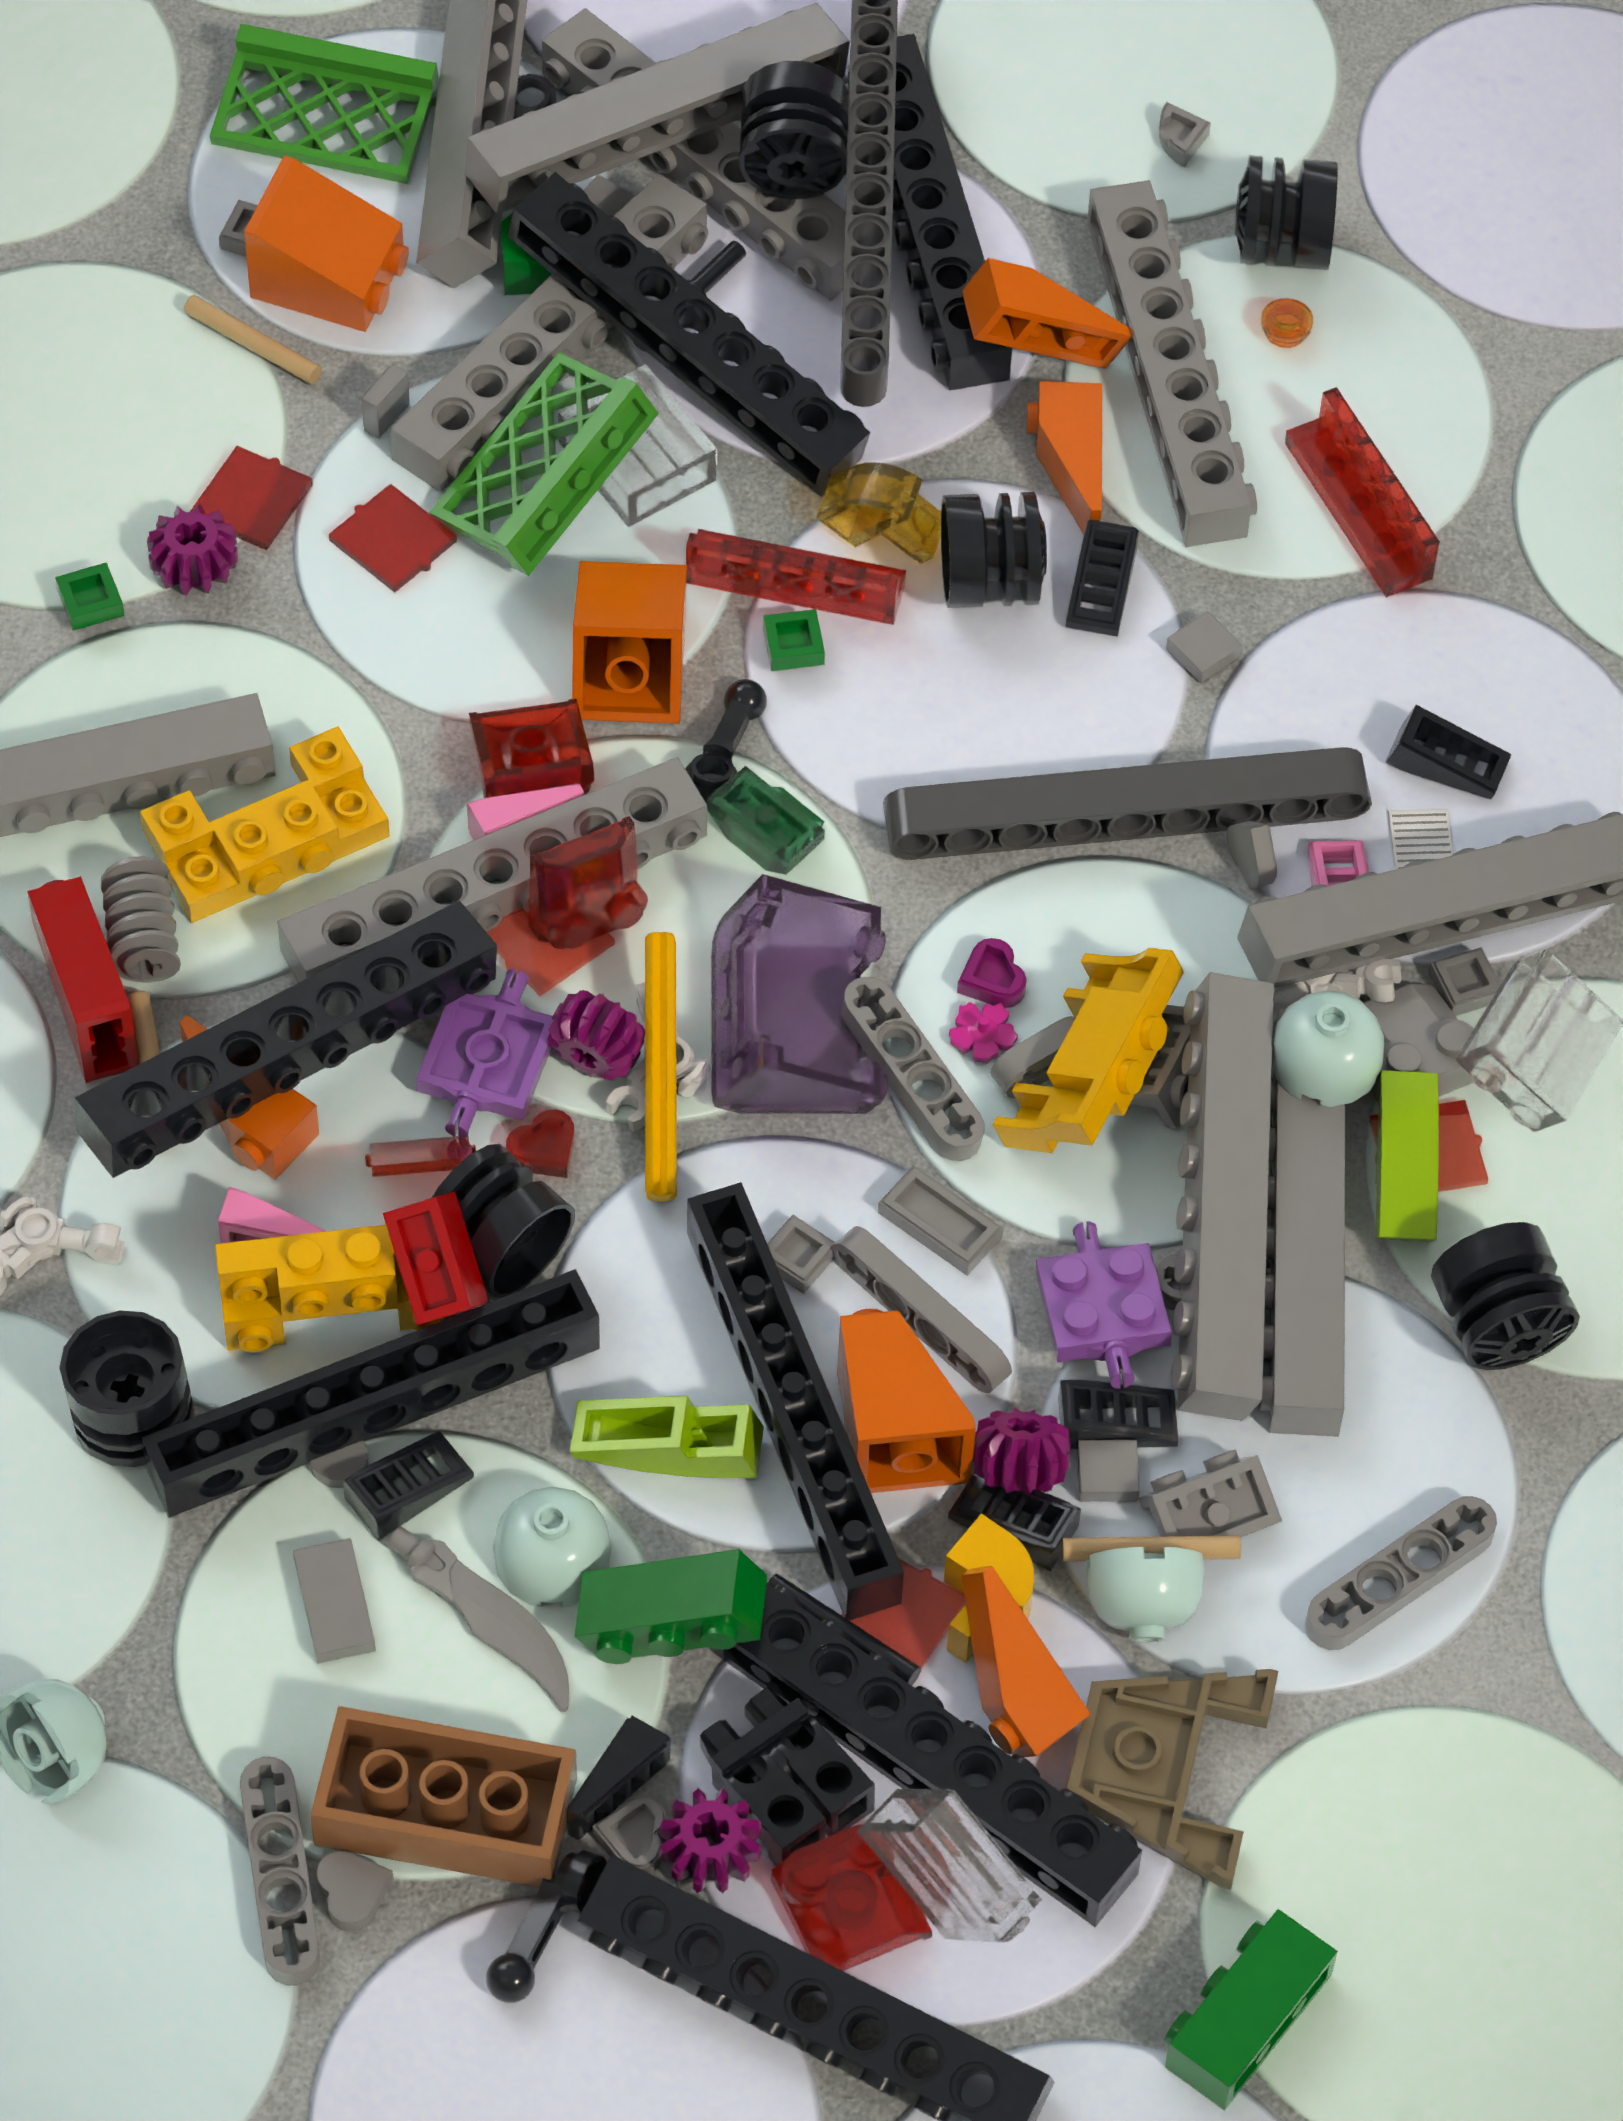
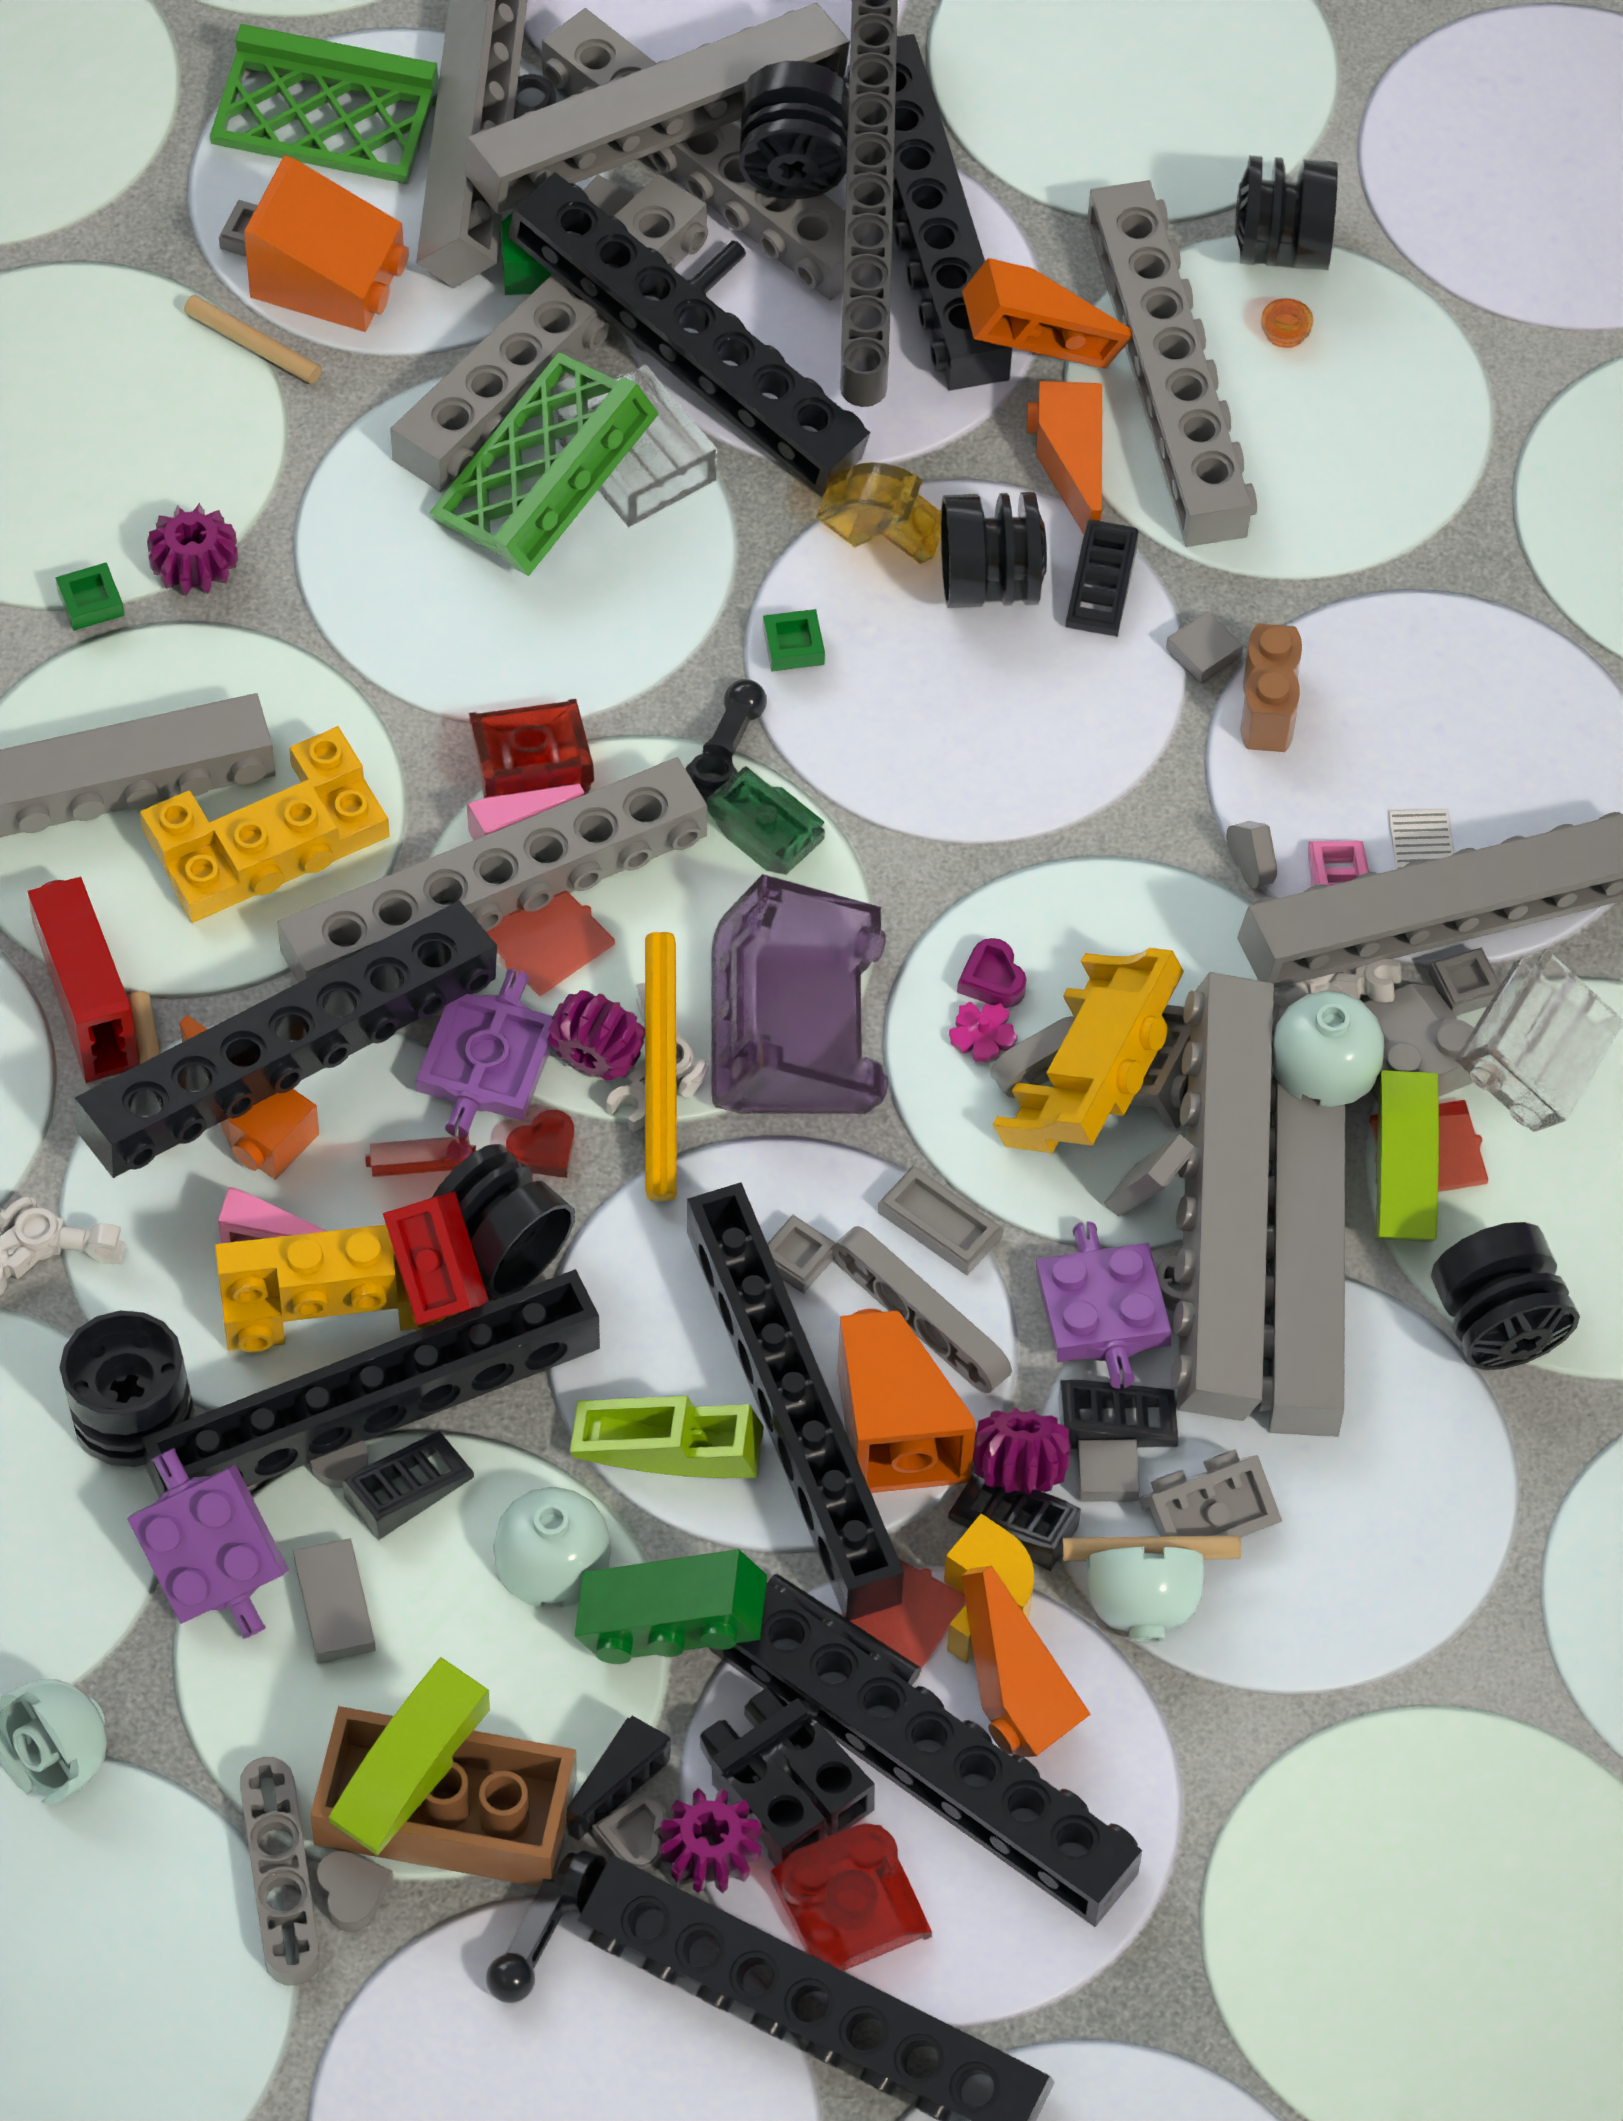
light grey piece [101,856,181,983] -> none
clear red piece [190,446,313,551] -> none
clear red piece [328,483,457,593] -> none
light grey tile [361,364,410,439] -> none
light grey sword [387,1526,569,1712] -> none
clear red slope [529,816,648,949] -> none
orange slope [572,561,687,724] -> none
clear red fence [686,529,906,625] -> none
light grey beam [841,977,985,1161] -> none
clear brick [857,1789,1042,1943] -> none
dark grey beam [883,747,1372,860] -> none
dark tan wing [1067,1669,1279,1890] -> none
light grey tile [1159,102,1211,167] -> none
green brick [1164,1909,1338,2111] -> none
clear red fence [1285,387,1440,597] -> none
light grey beam [1305,1496,1497,1650] -> none
black slope [1385,705,1512,800] -> none
none -> medium lavender plate [127,1448,289,1639]
none -> lime slope [329,1656,490,1856]
none -> light grey tile [1104,1134,1194,1216]
none -> medium nougat brick [1240,623,1302,752]

